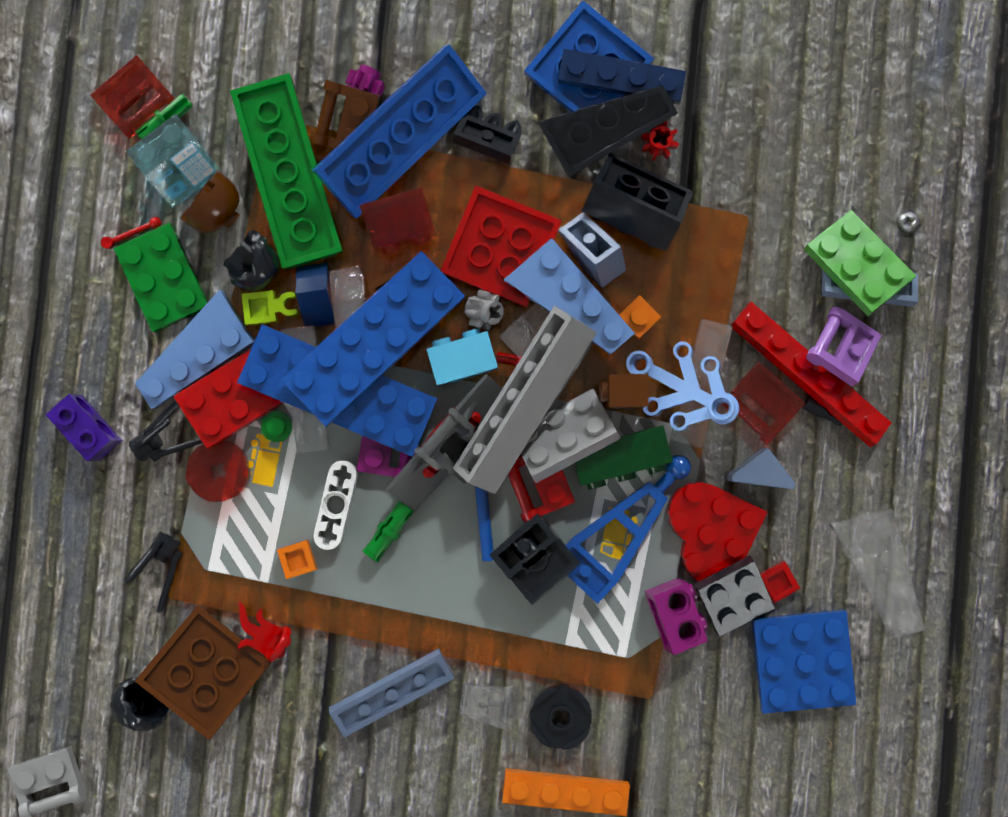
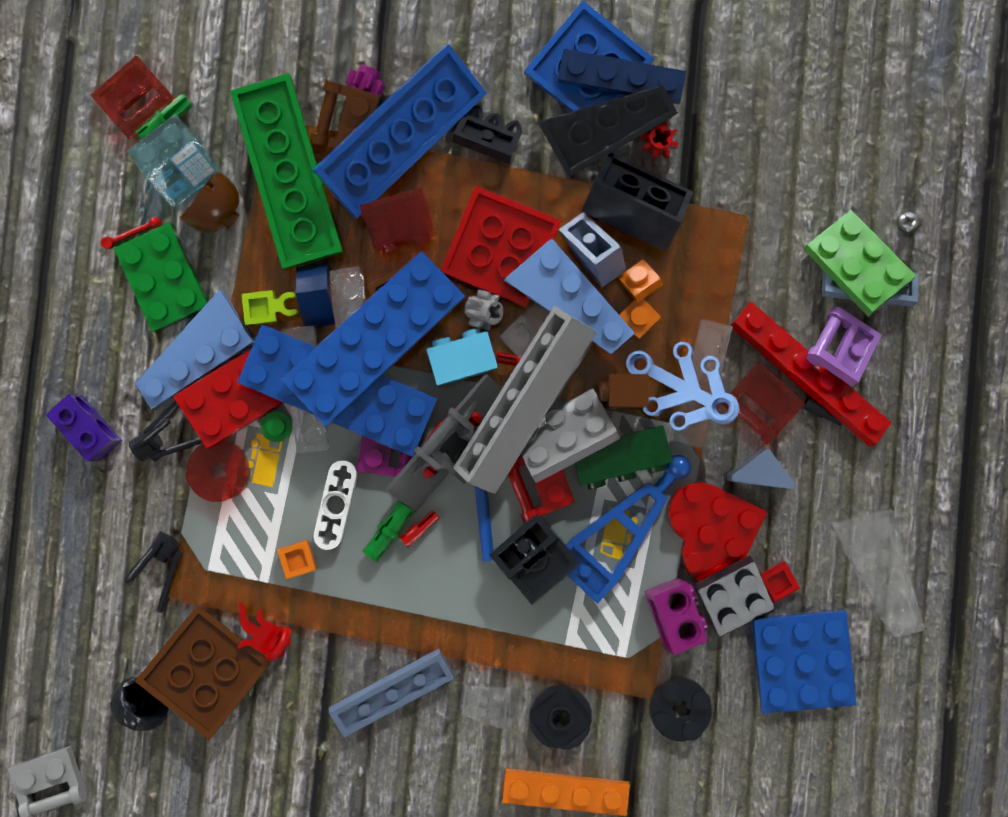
black hair [223,230,279,292] -> none
none -> red pin [400,511,439,548]
none -> orange plate [618,259,663,303]
none -> black plate [648,676,712,742]

